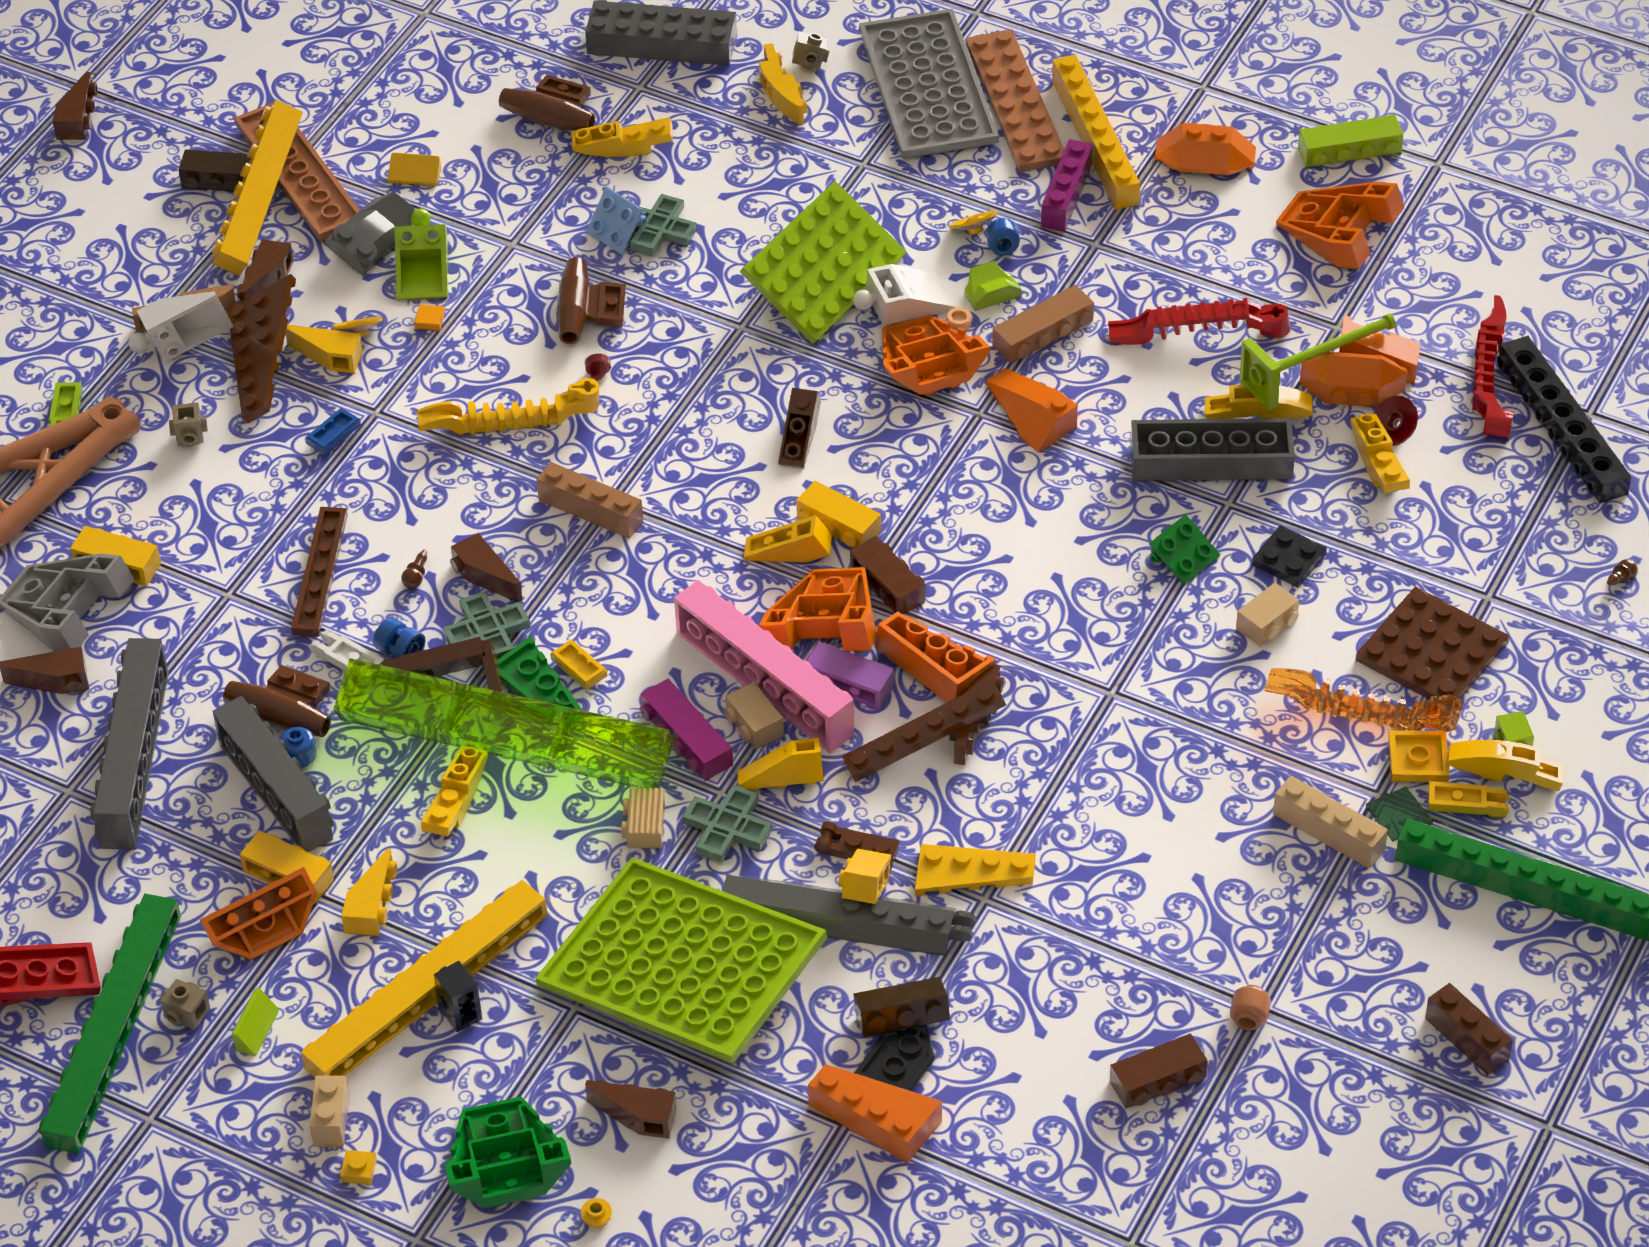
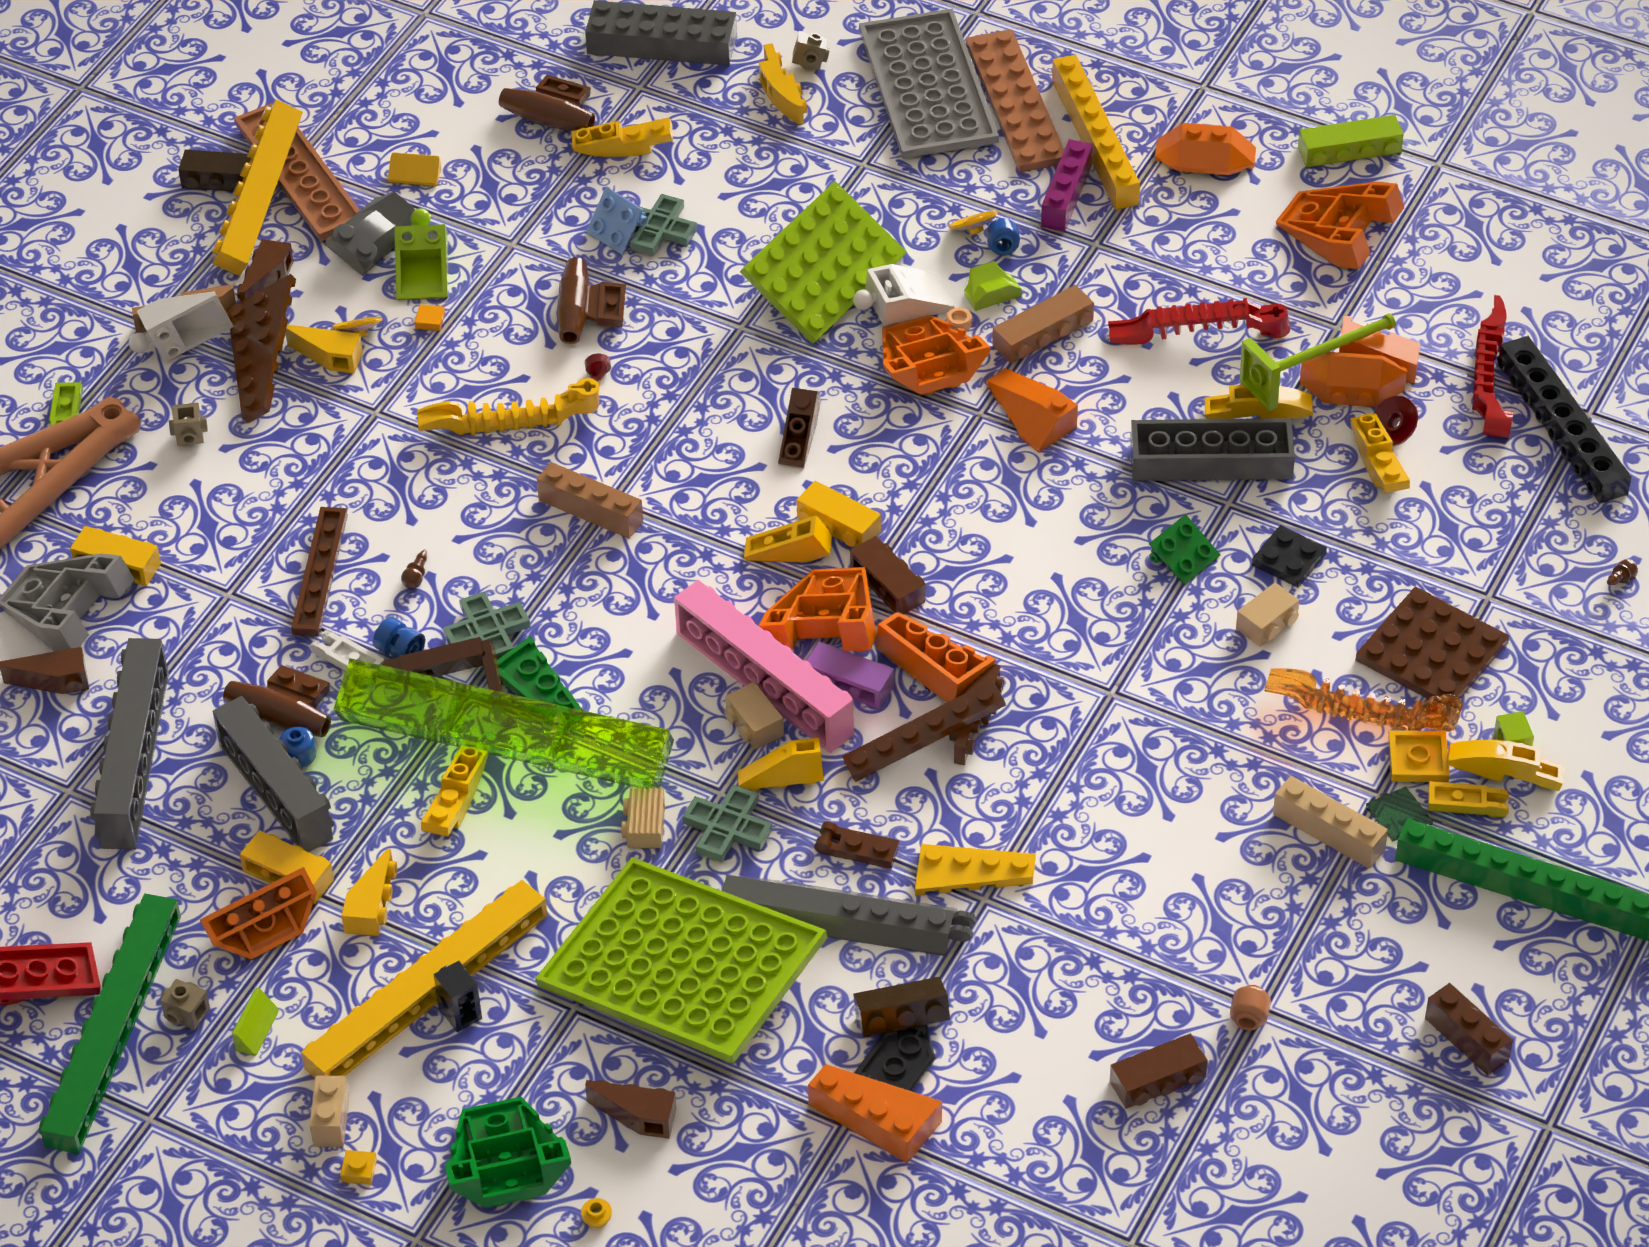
reddish brown slope [53,72,98,140] -> none
blue plate [305,408,361,456] -> none
reddish brown slope [450,533,523,602] -> none
yellow plate [550,639,608,690] -> none
magenta brick [640,678,733,781] -> none
yellow brick [838,849,891,904] -> none

